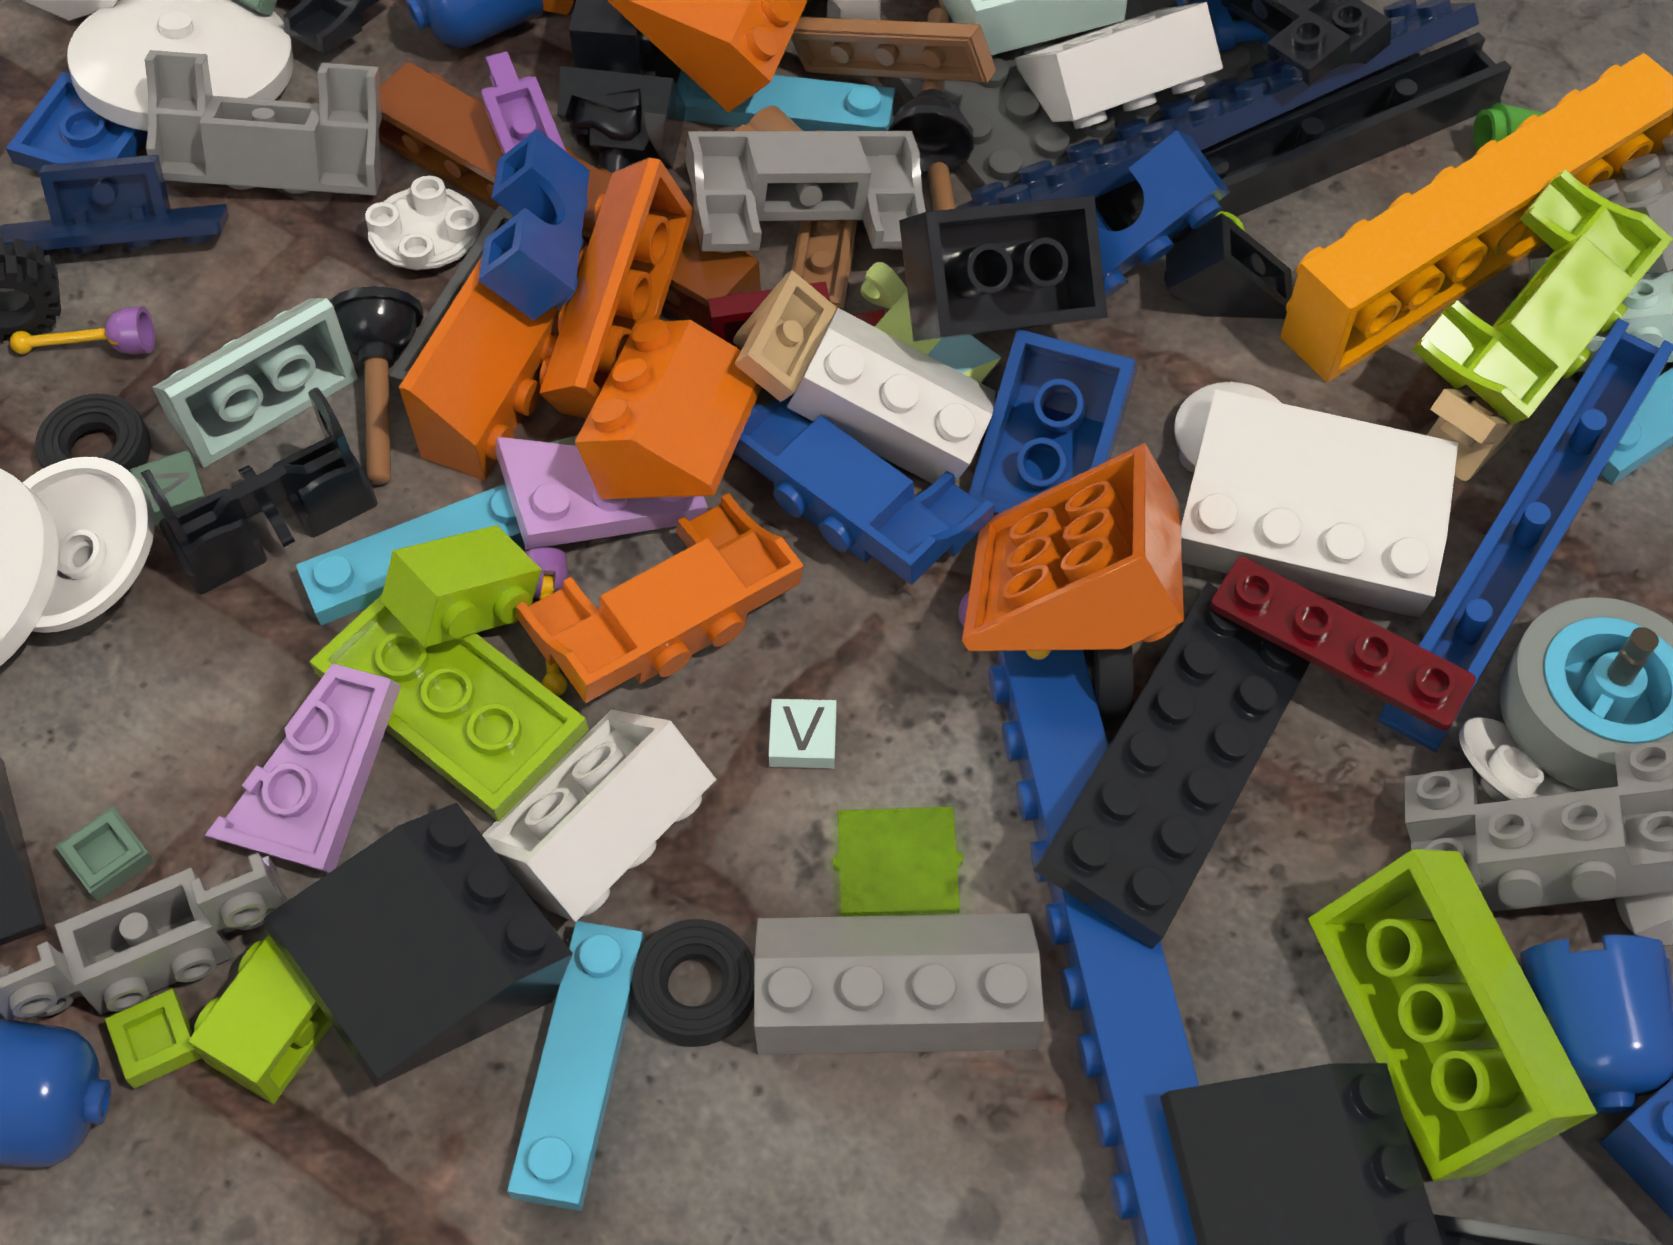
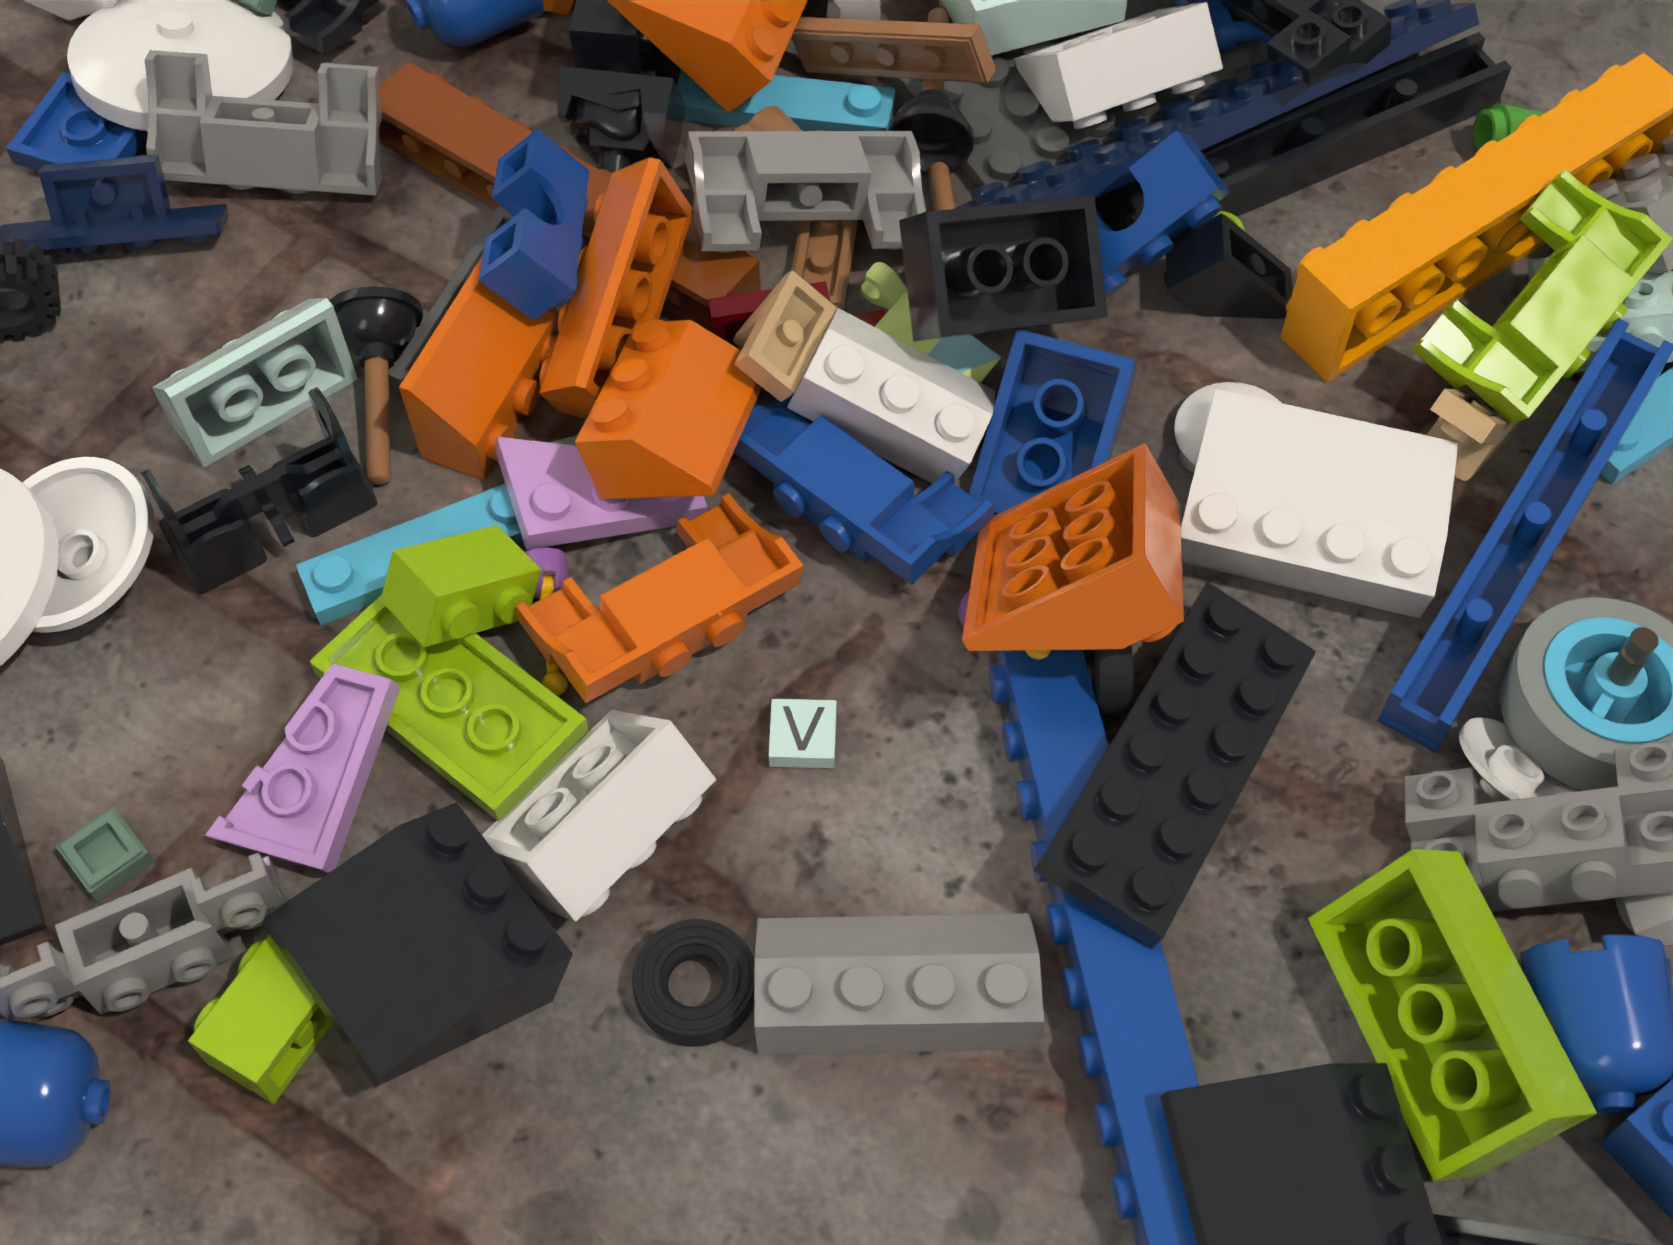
hinge [9,306,155,355] -> none
black tyre [35,394,151,473] -> none
lime plate [105,988,202,1089] -> none
sand green tile [130,449,207,526] -> none
white dish [365,176,481,270] -> none
medium lavender hinge [481,51,566,155] -> none
medium azure plate [507,921,645,1211] -> none
clear neon green piece [833,807,963,917] -> none
dark red bracket [1210,557,1476,731] -> none

